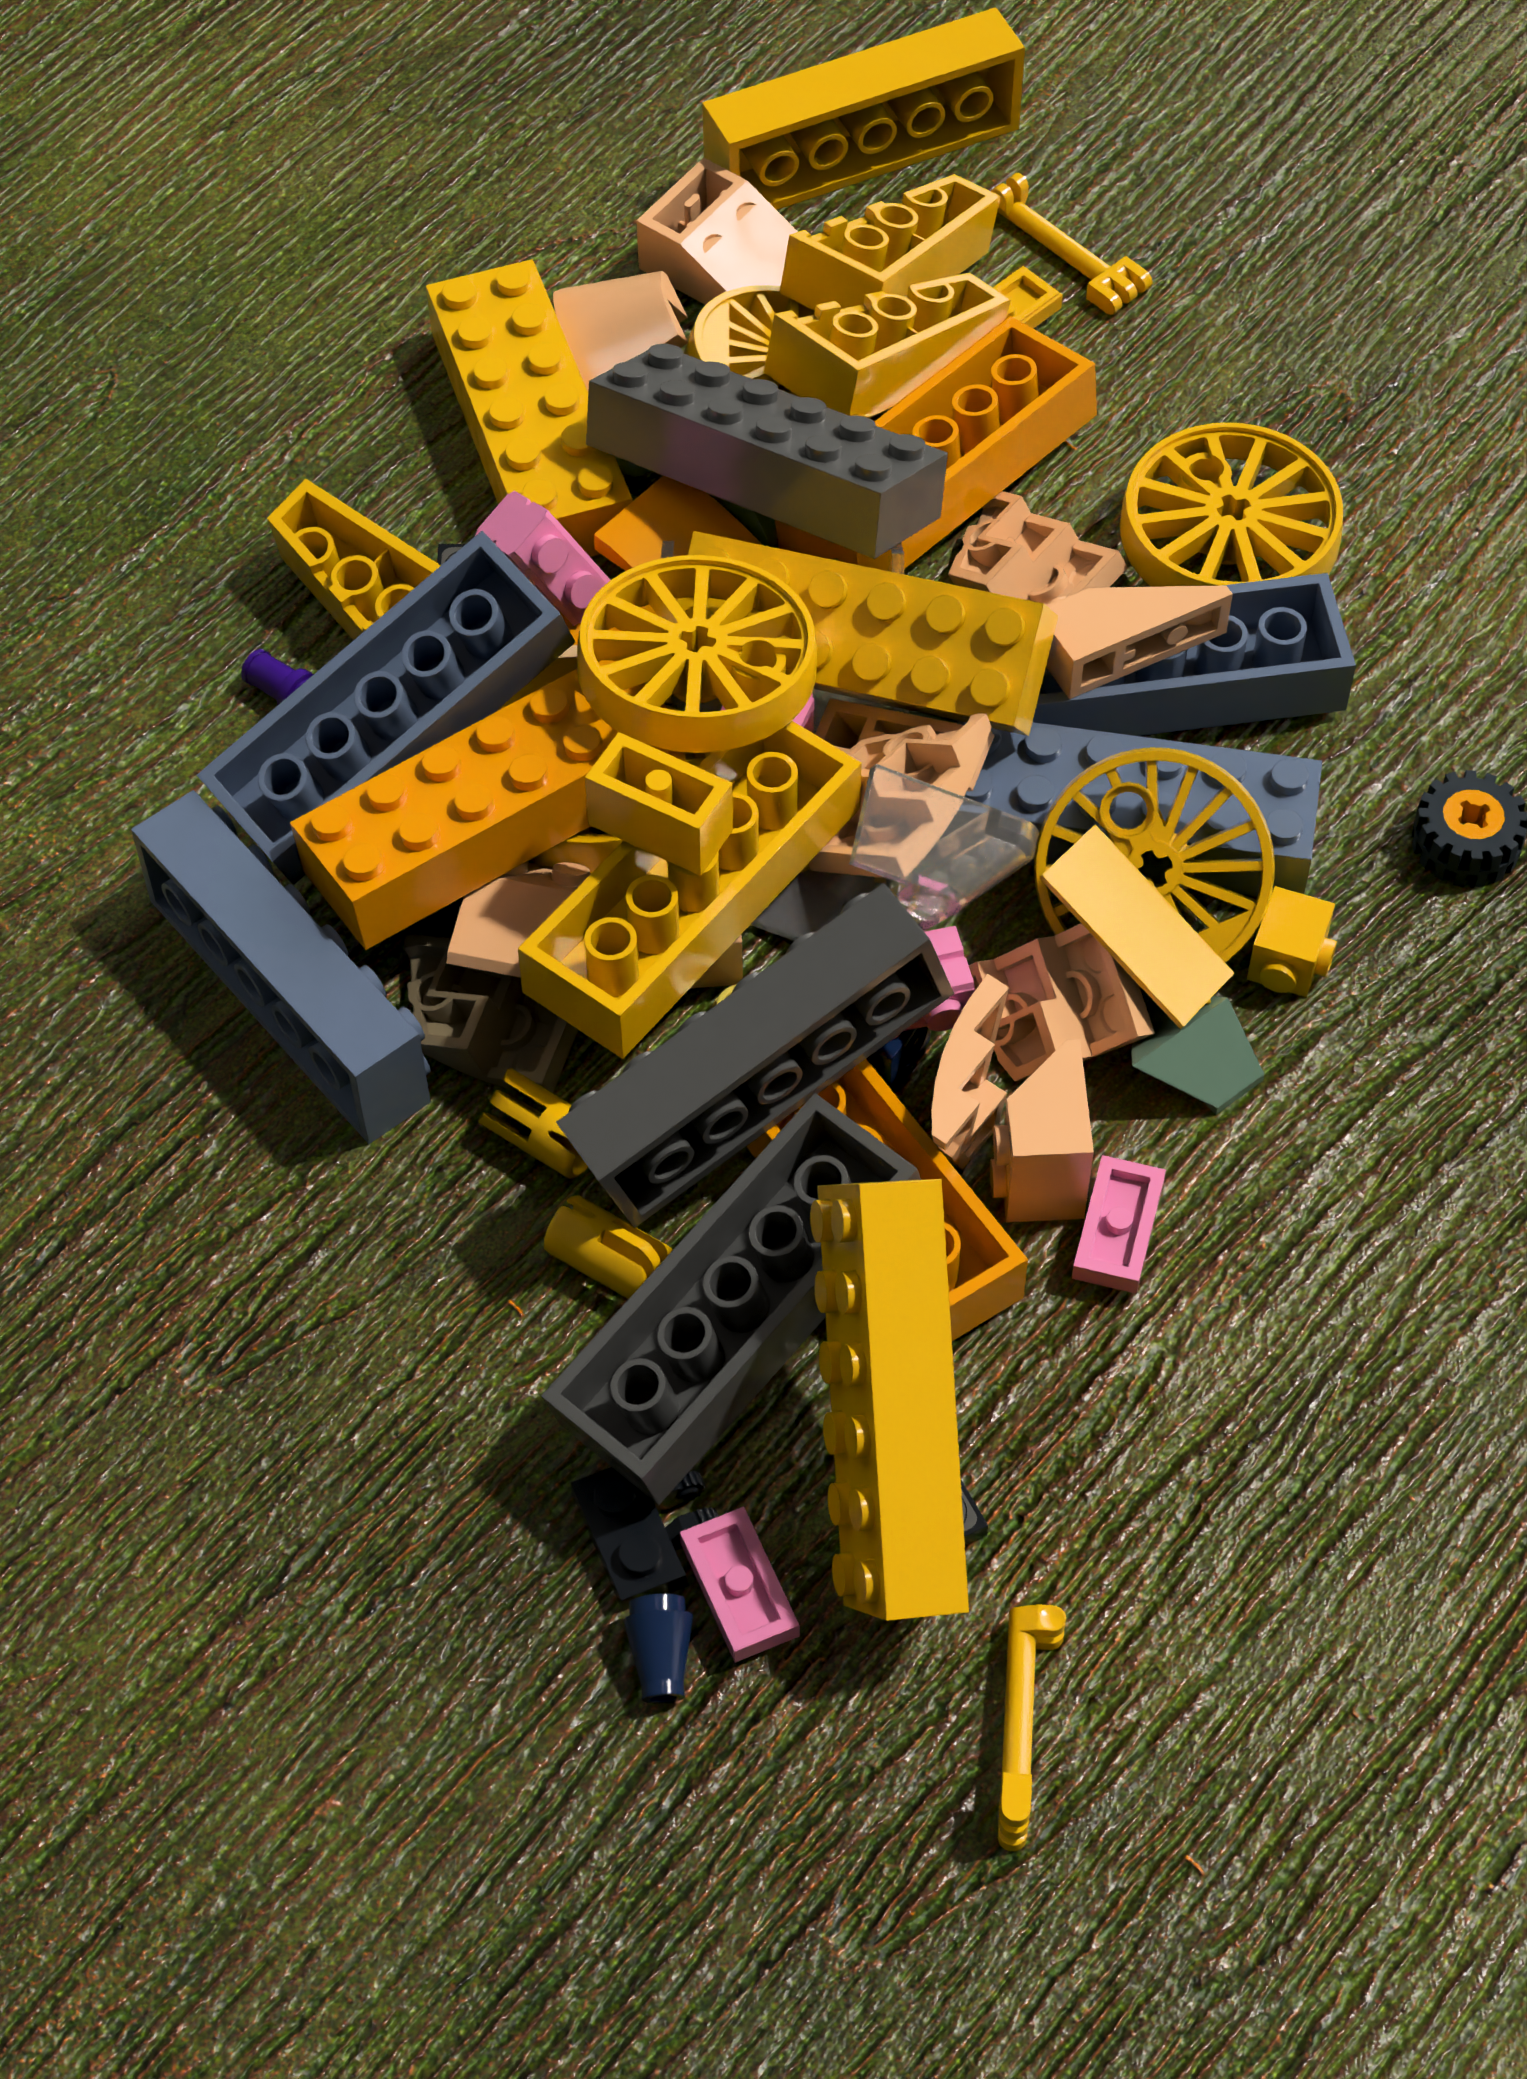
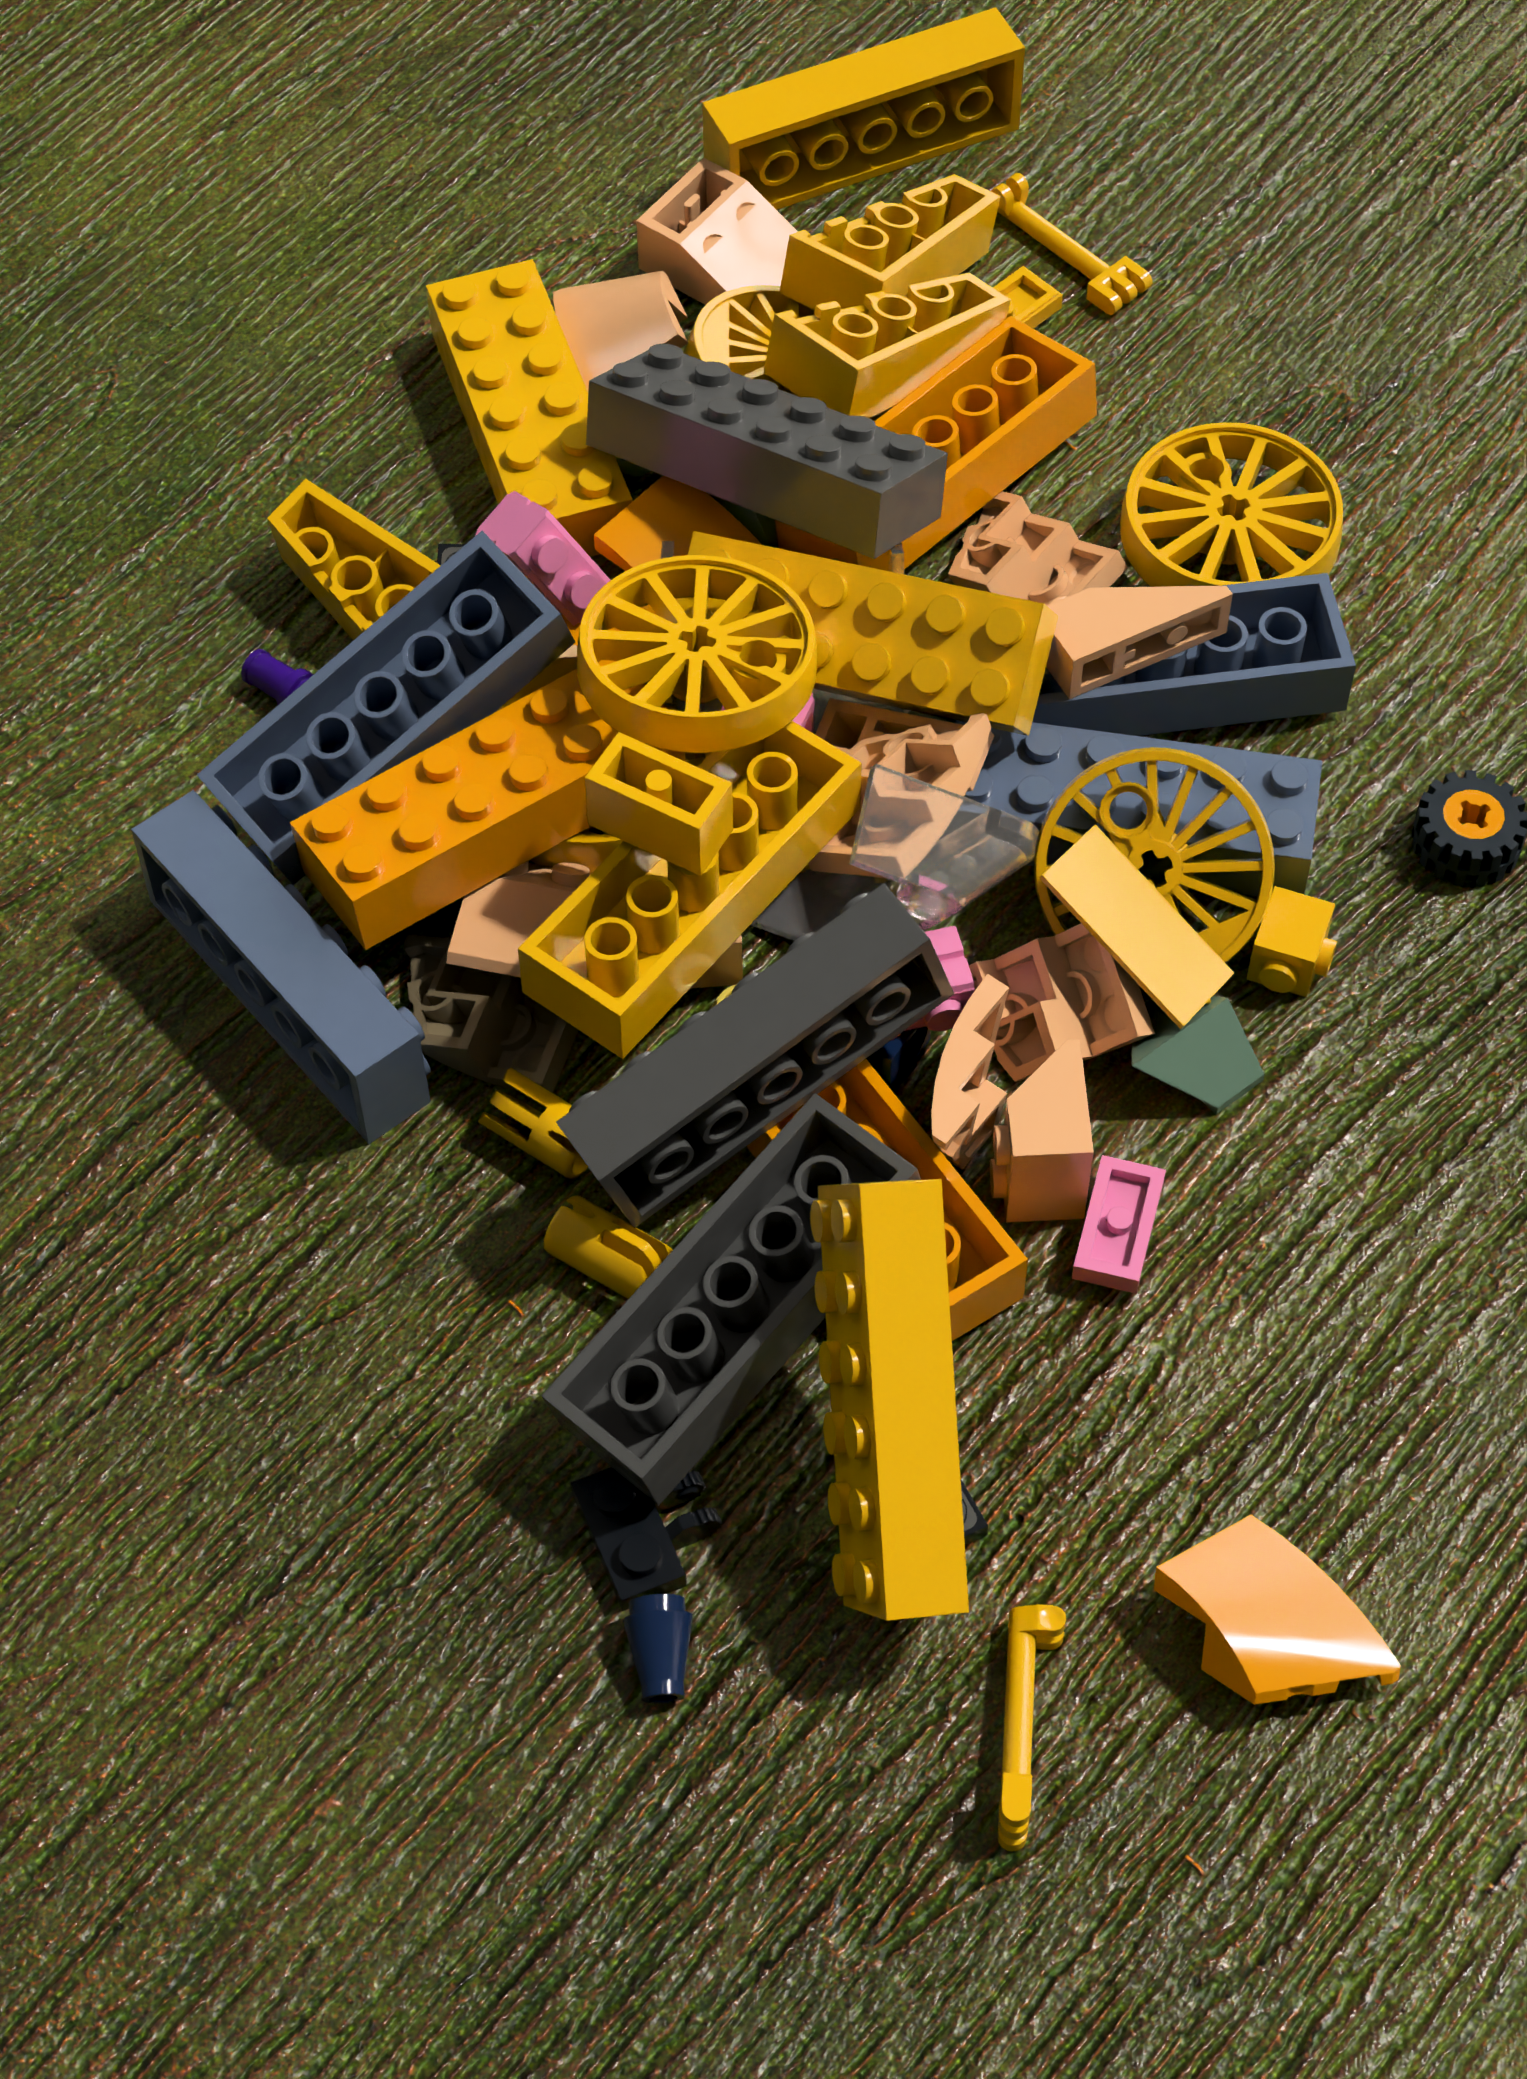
bright pink plate [680,1507,800,1663] -> none
none -> light orange slope [1154,1514,1401,1705]

